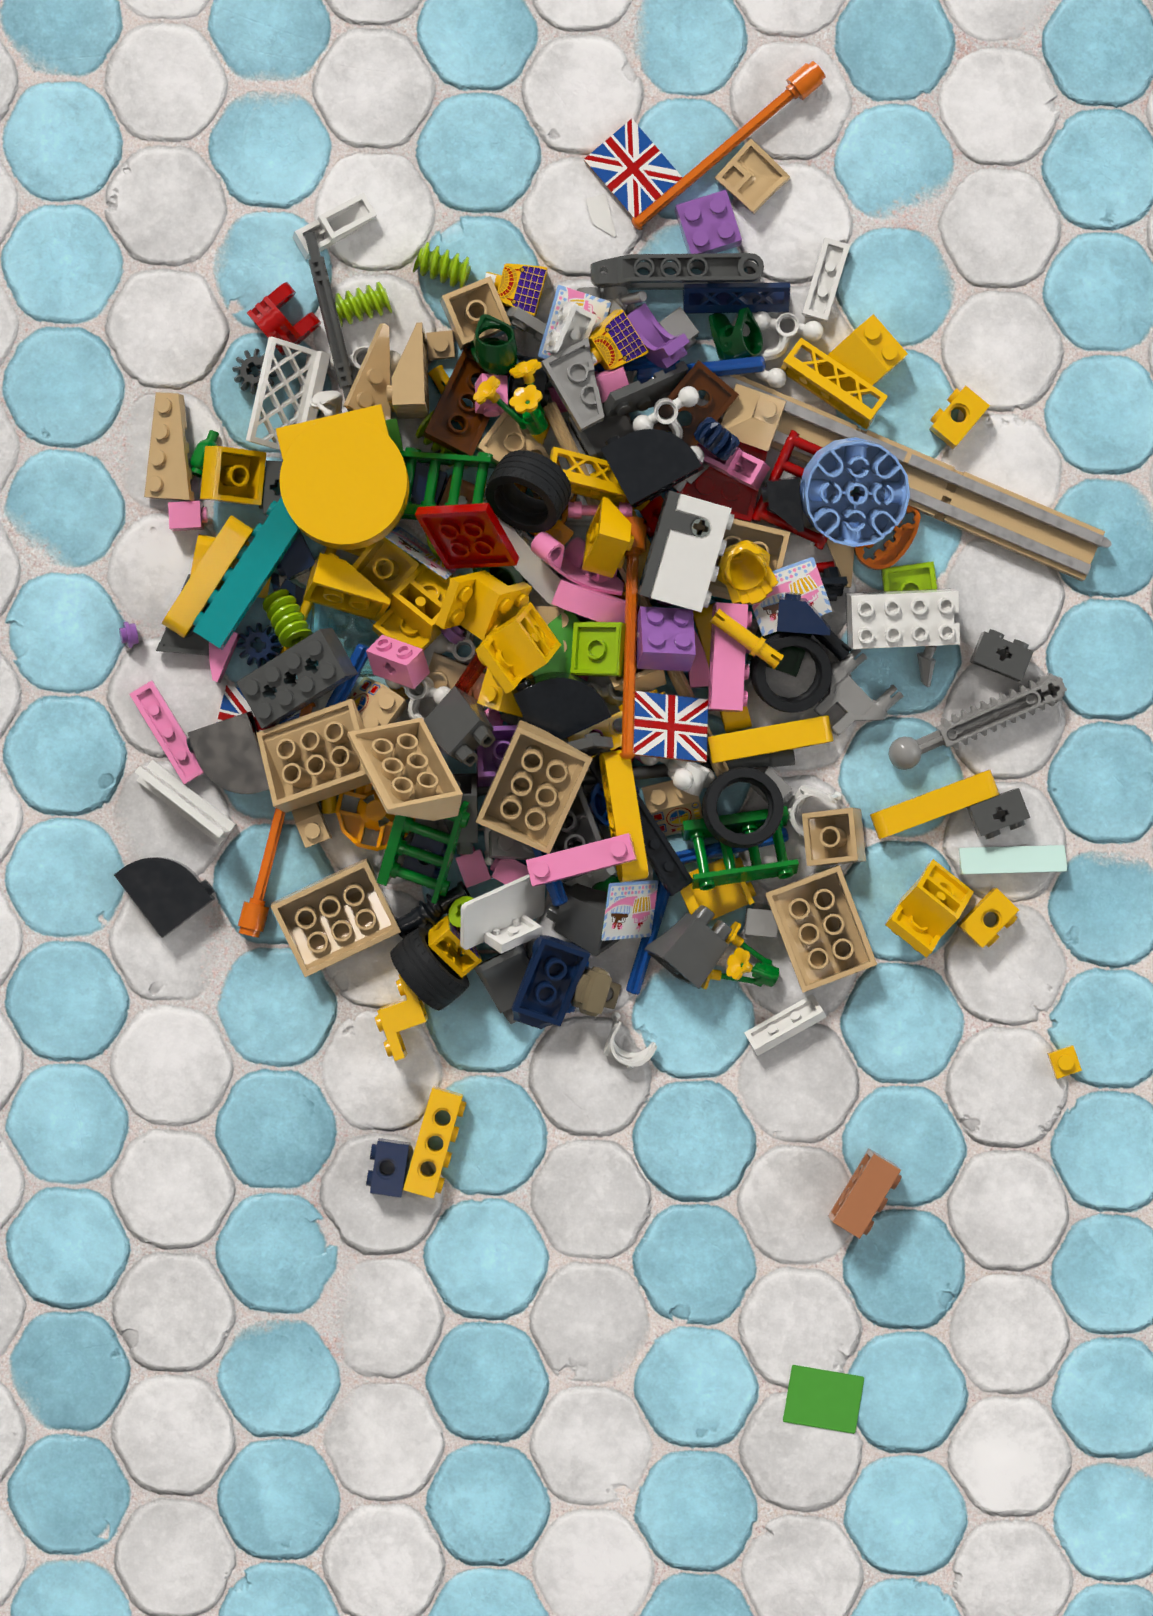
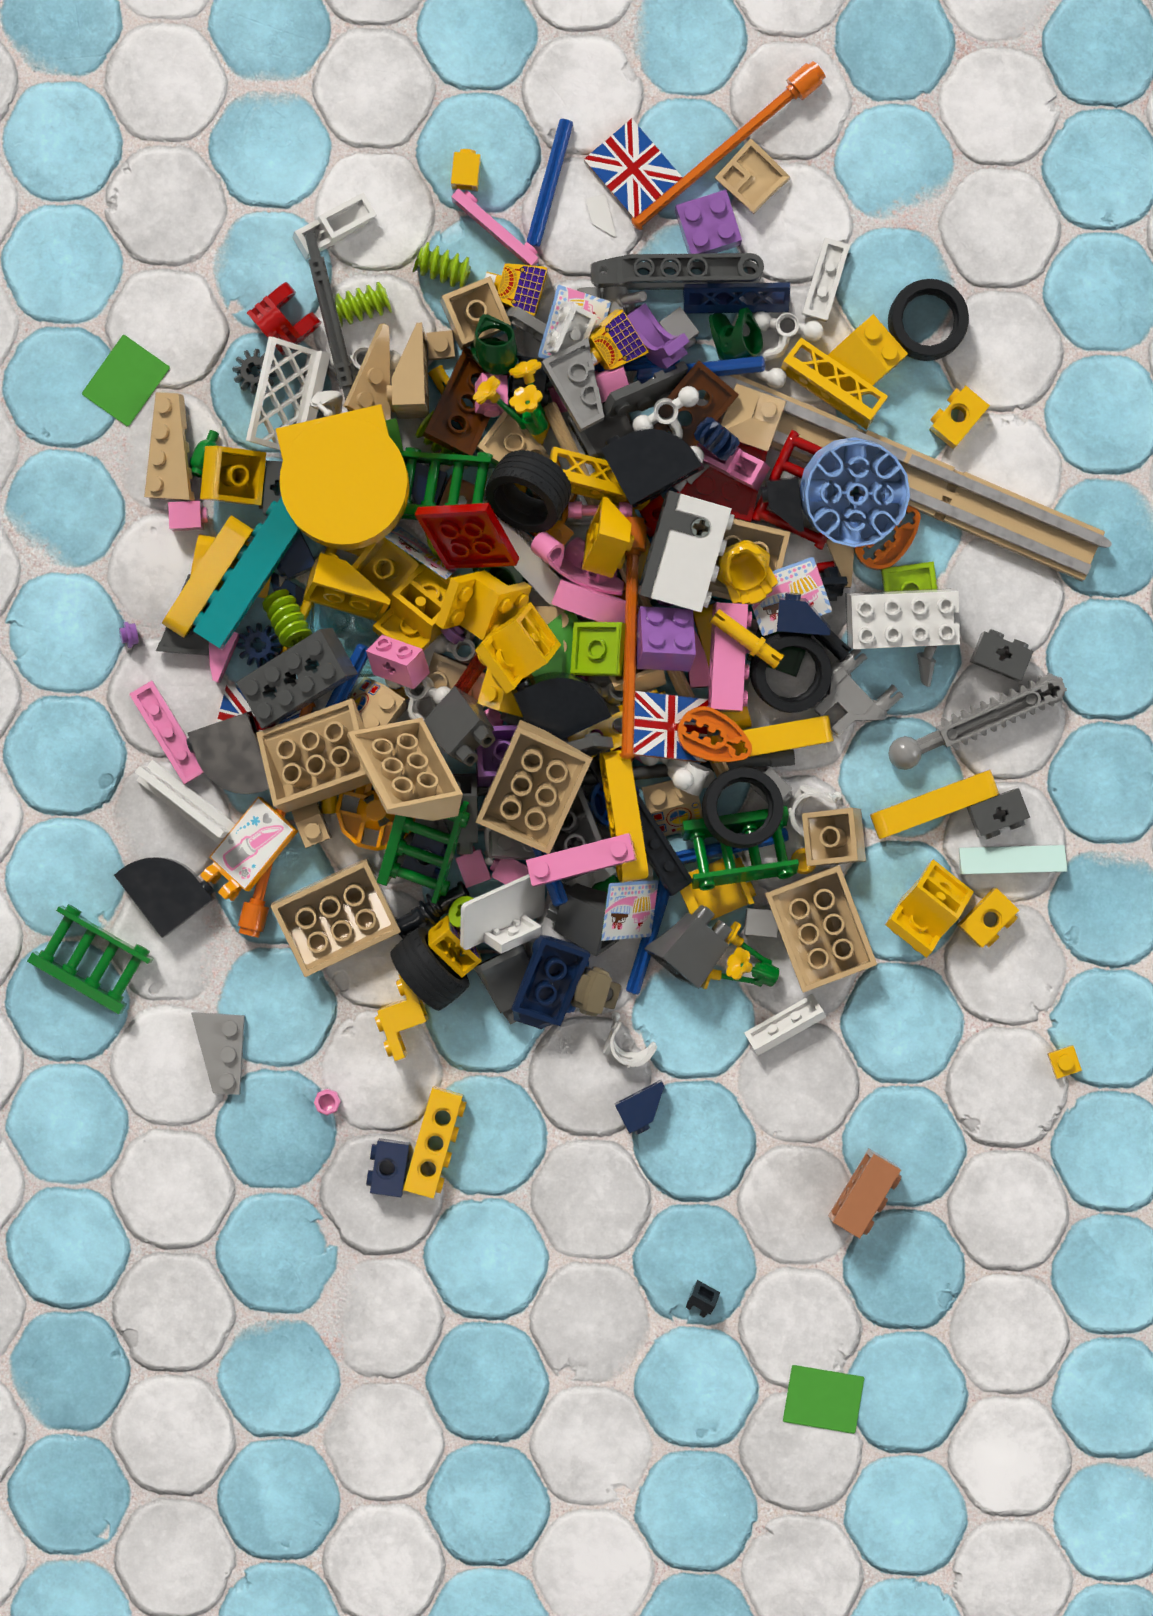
none -> green fence [27,904,154,1014]
none -> bright green sticker [82,335,170,426]
none -> light grey wing [191,1012,245,1095]
none -> tile [200,796,298,901]
none -> bright pink tile [314,1088,341,1115]
none -> yellow brick [451,149,481,191]
none -> bright pink plate [451,188,539,266]
none -> blue axle [527,118,573,247]
none -> dark blue slope [615,1080,664,1135]
none -> orange piece [677,706,752,763]
none -> black tile [685,1280,720,1318]
none -> yellow plate [791,848,816,874]
none -> black tyre [888,279,969,361]

